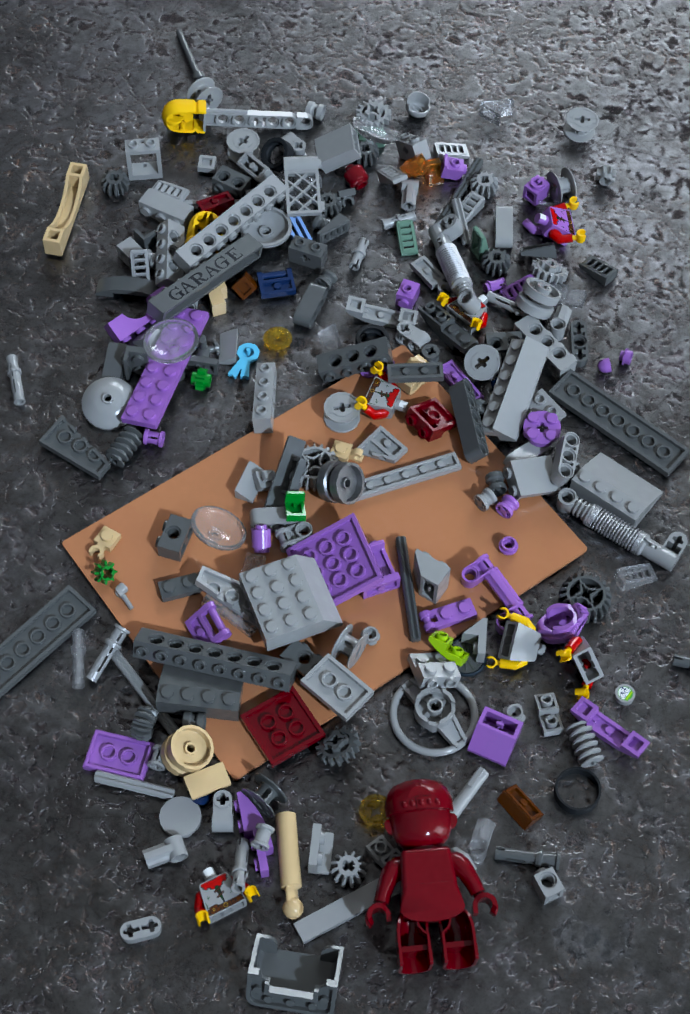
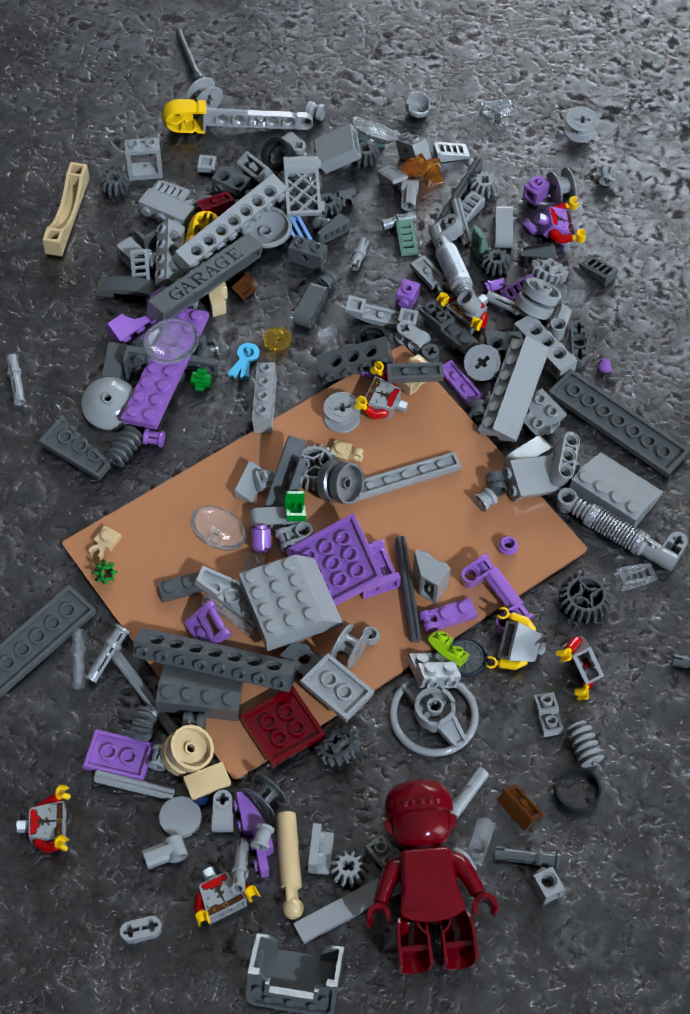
light grey hand [115,582,134,610] -> none
dark grey brick [155,514,194,562] -> none
light grey slope [218,328,238,365] -> none
light grey piece [226,128,260,163] -> none
dark blue plate [256,268,296,299] -> none
dark red head [344,164,369,190] -> none
light grey gear [356,99,391,128] -> none
light grey wing [357,425,408,464] -> none
clear yellow gear [359,794,388,828] -> none
dark red plate [405,398,457,442] -> none
medium lavender brick [441,154,467,181] -> none
dark grey beam [449,378,489,464] -> none
light grey slope [461,618,488,663] -> none
medium lavender slope [467,706,524,767] -> none
medium lavender wheel [495,494,520,519] -> none
light grey plate [502,703,526,722] -> none
medium lavender plate [523,411,561,447] -> none
medium lavender helmet [536,602,589,644] -> none
medium lavender slope [570,696,650,759] -> none
tile [614,684,636,706] -> none
medium lavender plate [619,348,633,365] -> none
none -> torso [17,785,71,853]

